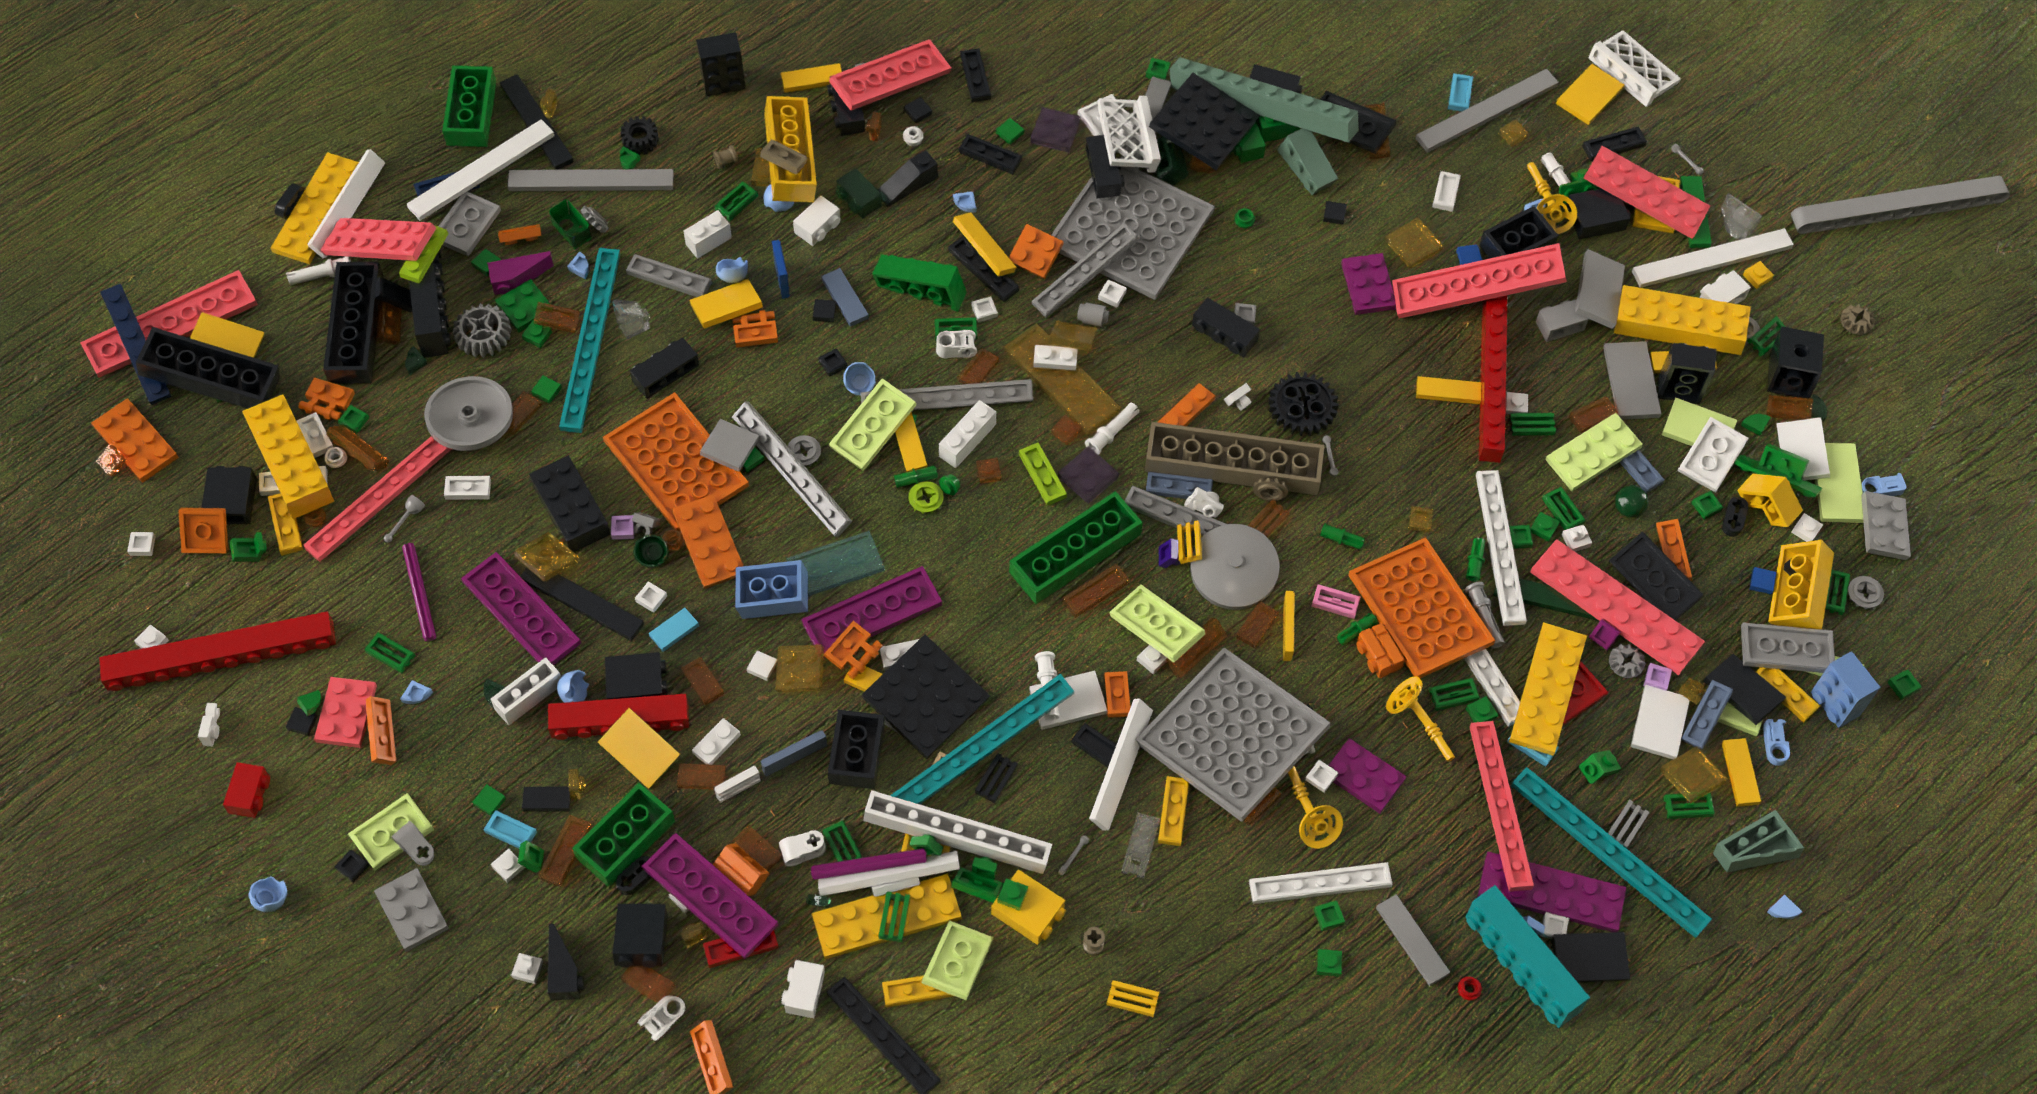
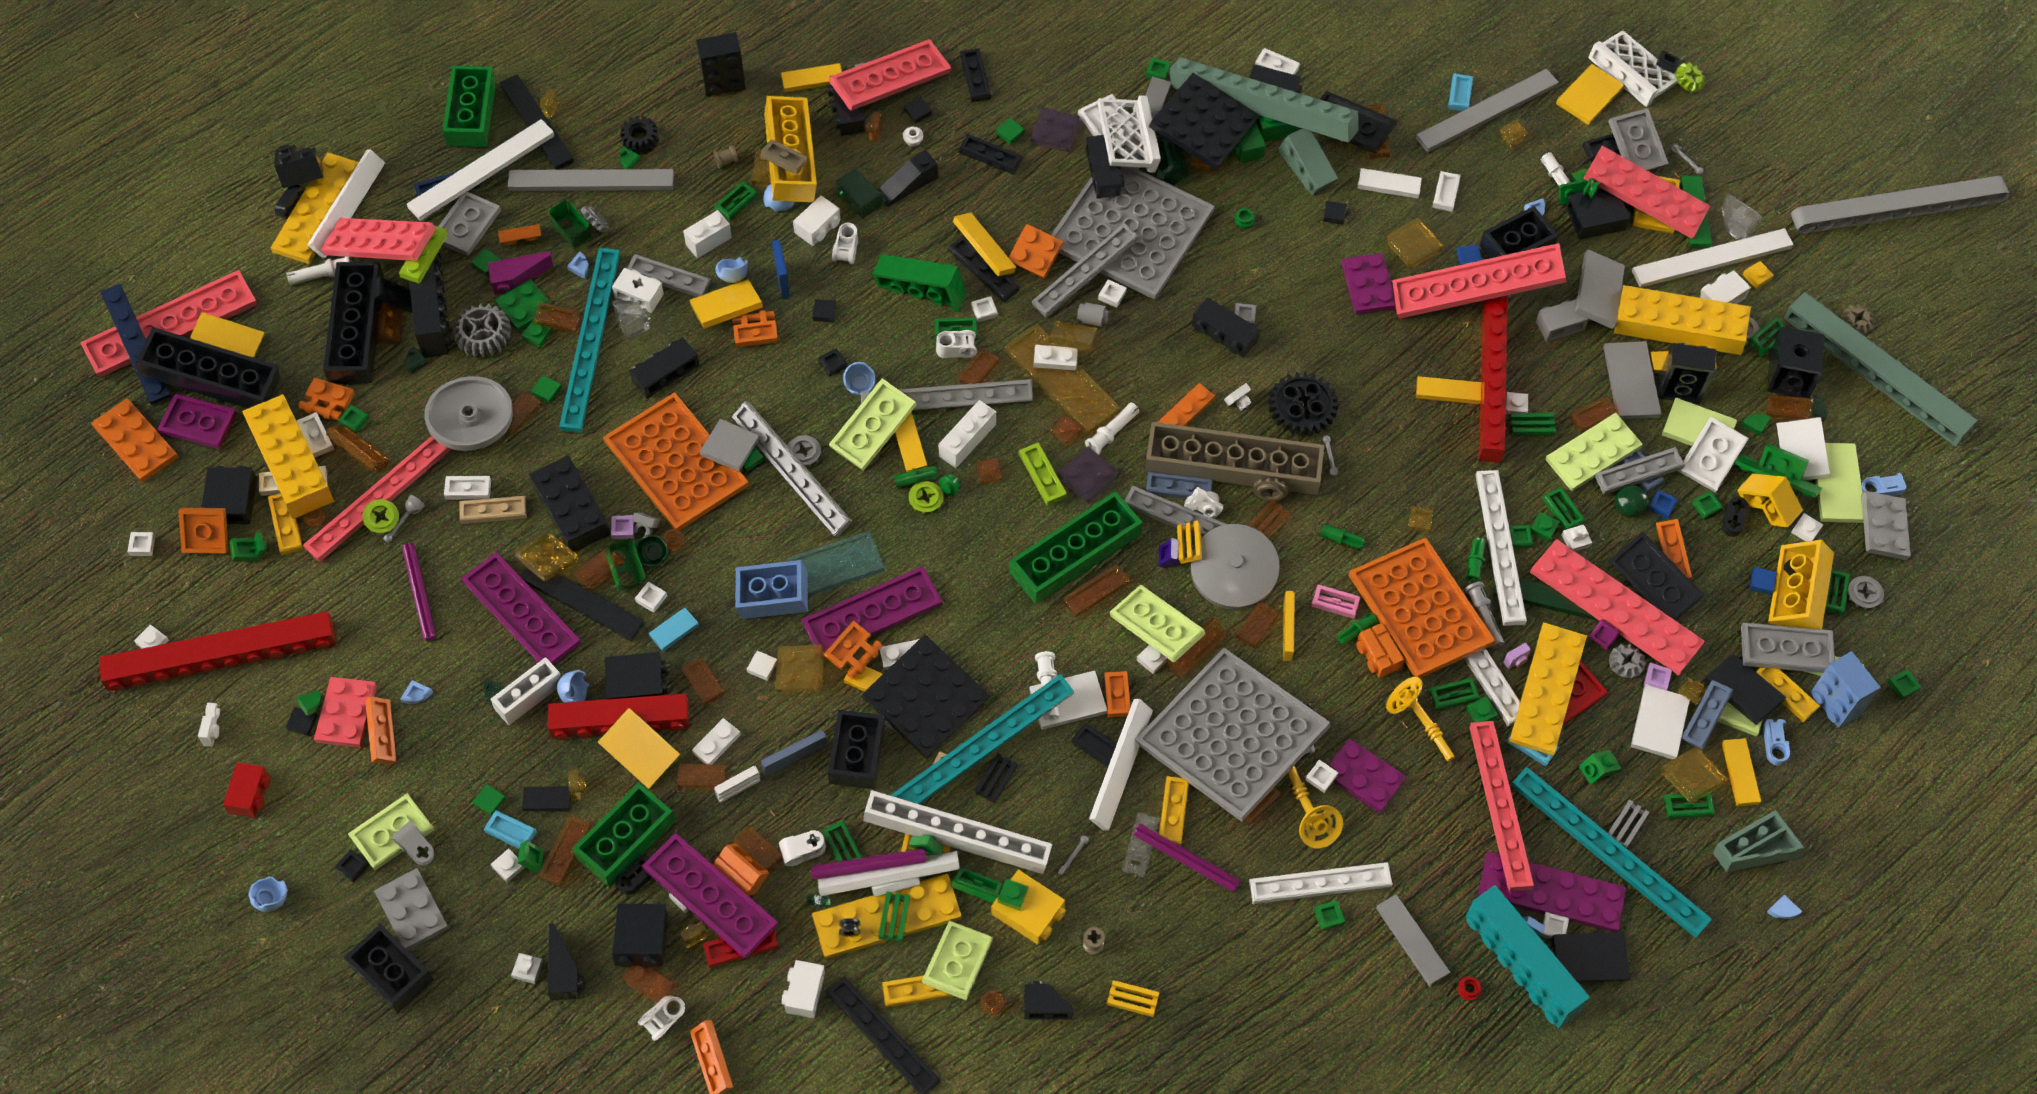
clear orange plate [96,445,126,476] -> none
white plate [325,447,347,468] -> none
green tile [364,632,416,674] -> none
orange plate [672,494,743,589] -> none
sand blue tile [821,268,869,327] -> none
light blue tile [953,191,976,212] -> none
green plate [972,857,998,880] -> none
green plate [1316,949,1342,977] -> none
yellow dish [1527,162,1577,234] -> none
none -> magenta plate [157,394,237,449]
none -> black brick [274,145,323,188]
none -> black brick [344,924,434,1014]
none -> lime gear [363,499,399,534]
none -> tan tile [459,496,527,524]
none -> clear orange plate [573,547,623,591]
none -> green piece [604,538,645,591]
none -> white brick [612,268,664,313]
none -> white piece [832,223,858,264]
none -> black bush [839,918,860,937]
none -> clear orange plate [981,990,1005,1015]
none -> black slope [1024,981,1073,1020]
none -> magenta axle [1134,824,1240,892]
none -> white plate [1255,48,1300,75]
none -> white tile [1357,168,1421,198]
none -> lavender plate [1503,642,1531,669]
none -> green bush [1583,178,1600,199]
none -> light grey tile [1595,447,1685,495]
none -> light grey plate [1608,108,1669,171]
none -> blue tile [1648,489,1678,519]
none -> black tile [1656,50,1680,74]
none -> lime gear [1676,62,1706,92]
none -> sand green brick [1784,292,1978,447]

